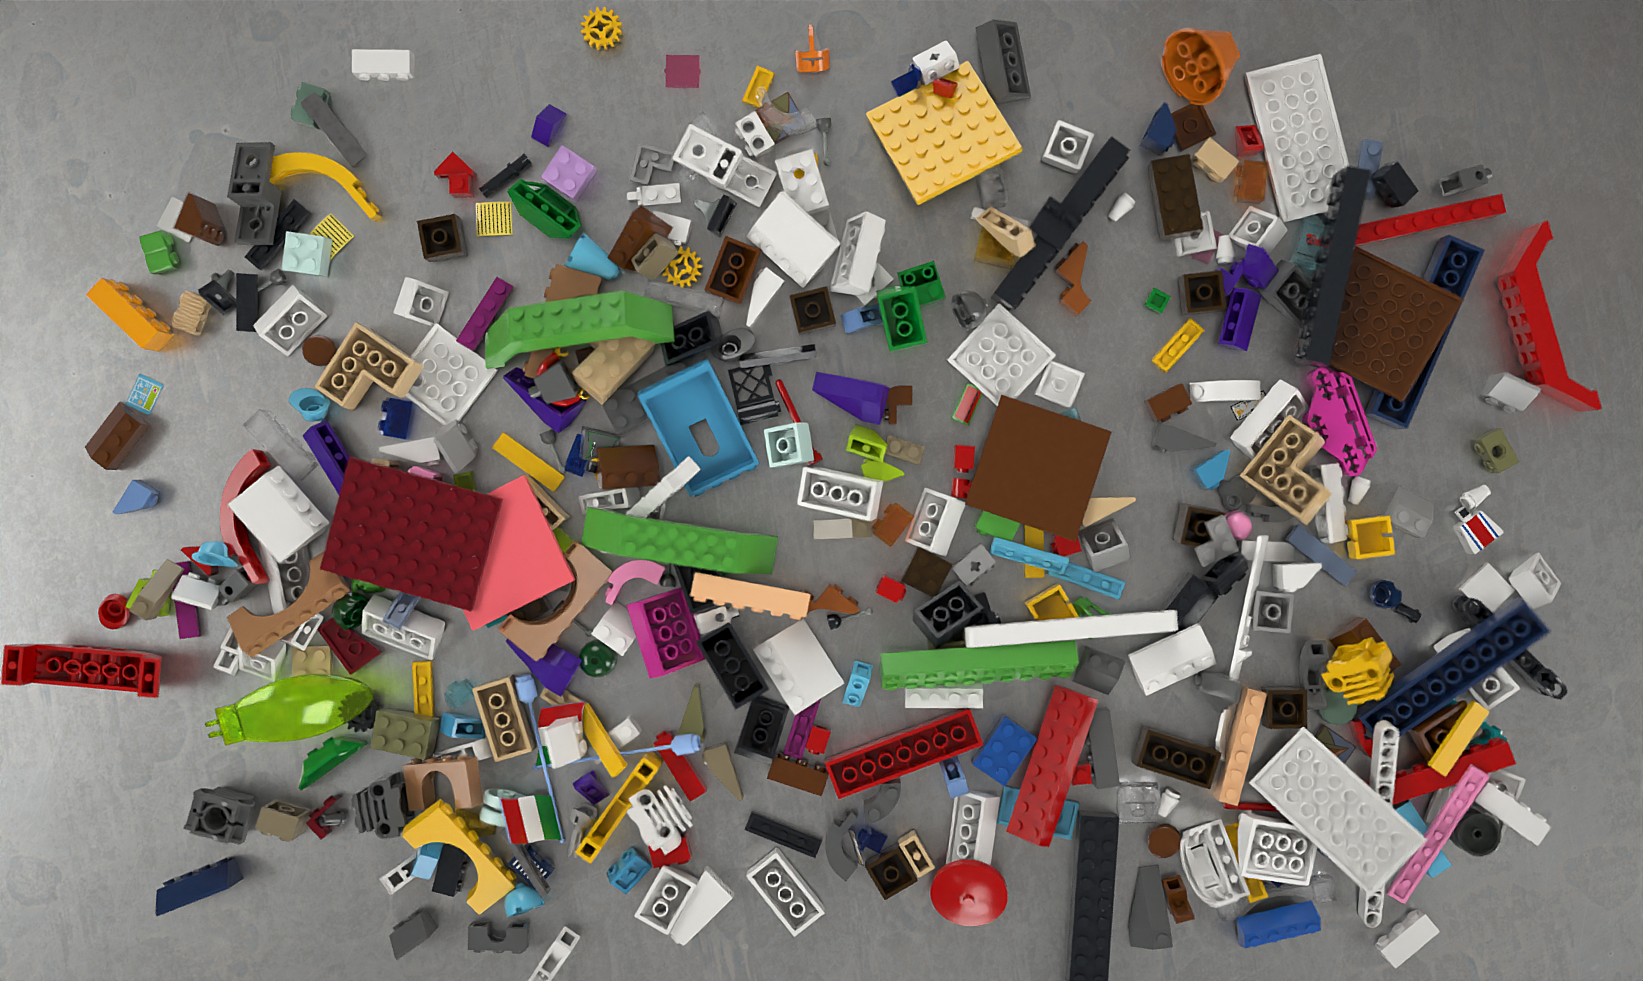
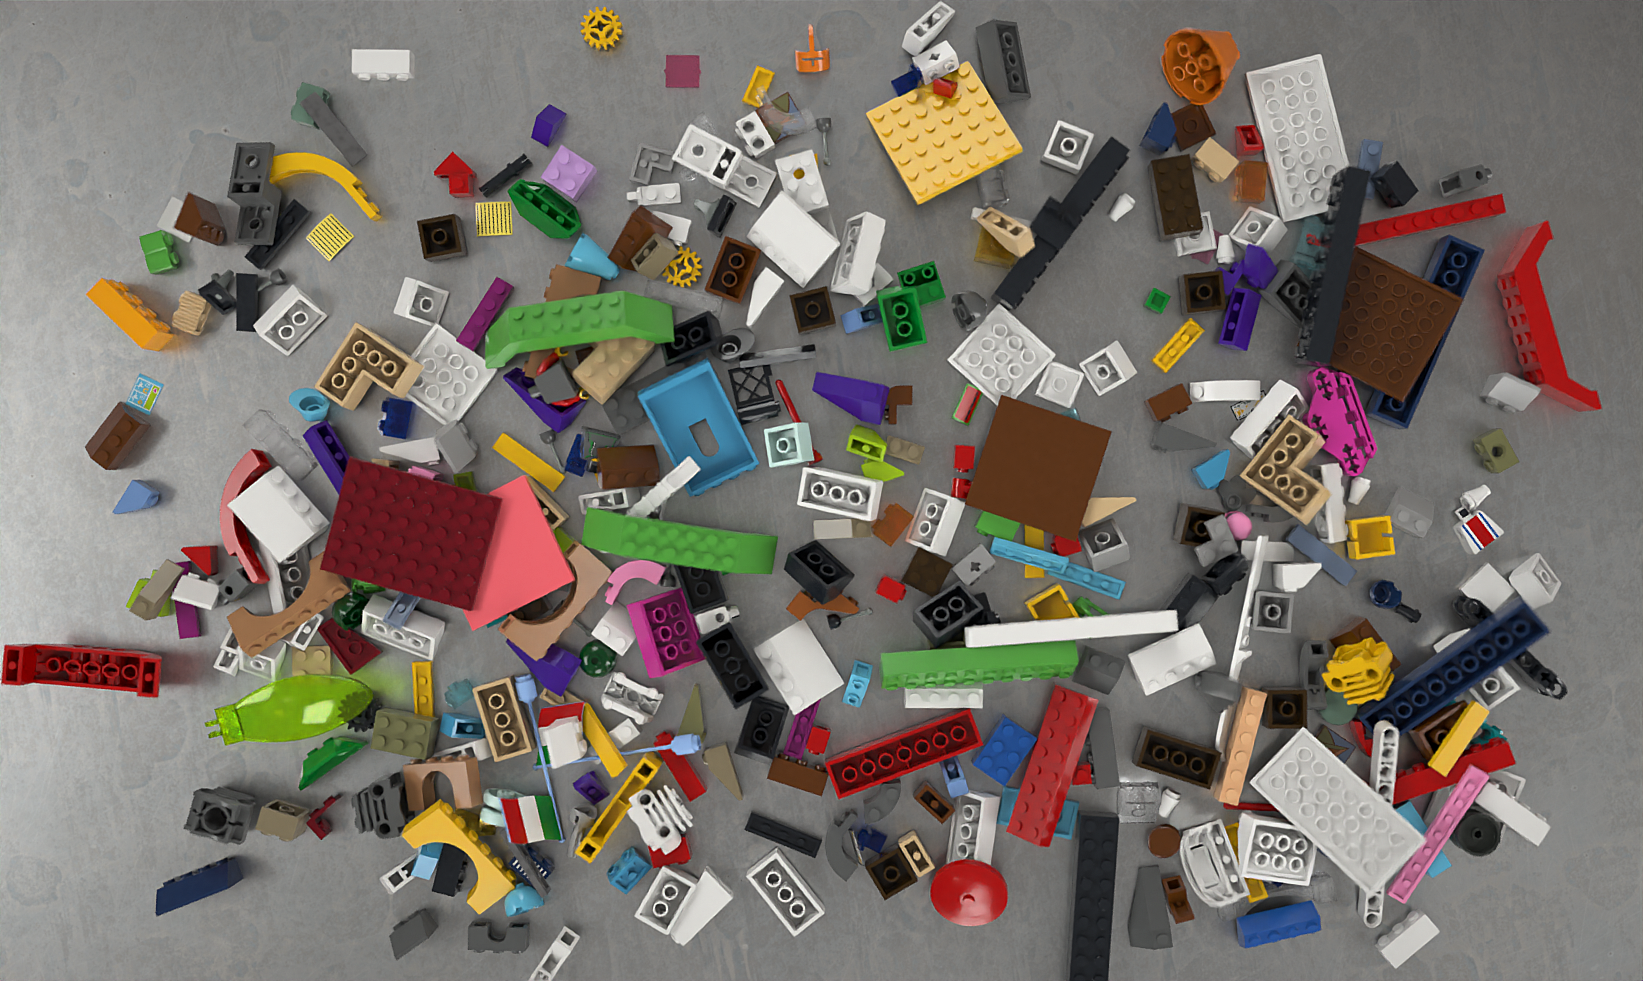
red hat [98,593,131,630] -> none
medium azure piece [192,541,237,568] -> none
light aqua brick [282,231,332,277] -> none
reddish brown piece [302,335,336,366] -> none
dark grey pin [319,811,346,827] -> none
light nougat brick [691,572,810,620] -> none
dark orange arch [1055,241,1092,317] -> none
none -> white piece [601,671,664,725]
none -> black slope [784,540,855,605]
none -> white slope [902,1,955,56]
none -> reddish brown brick [913,780,955,825]
none -> white slope [1079,340,1137,396]

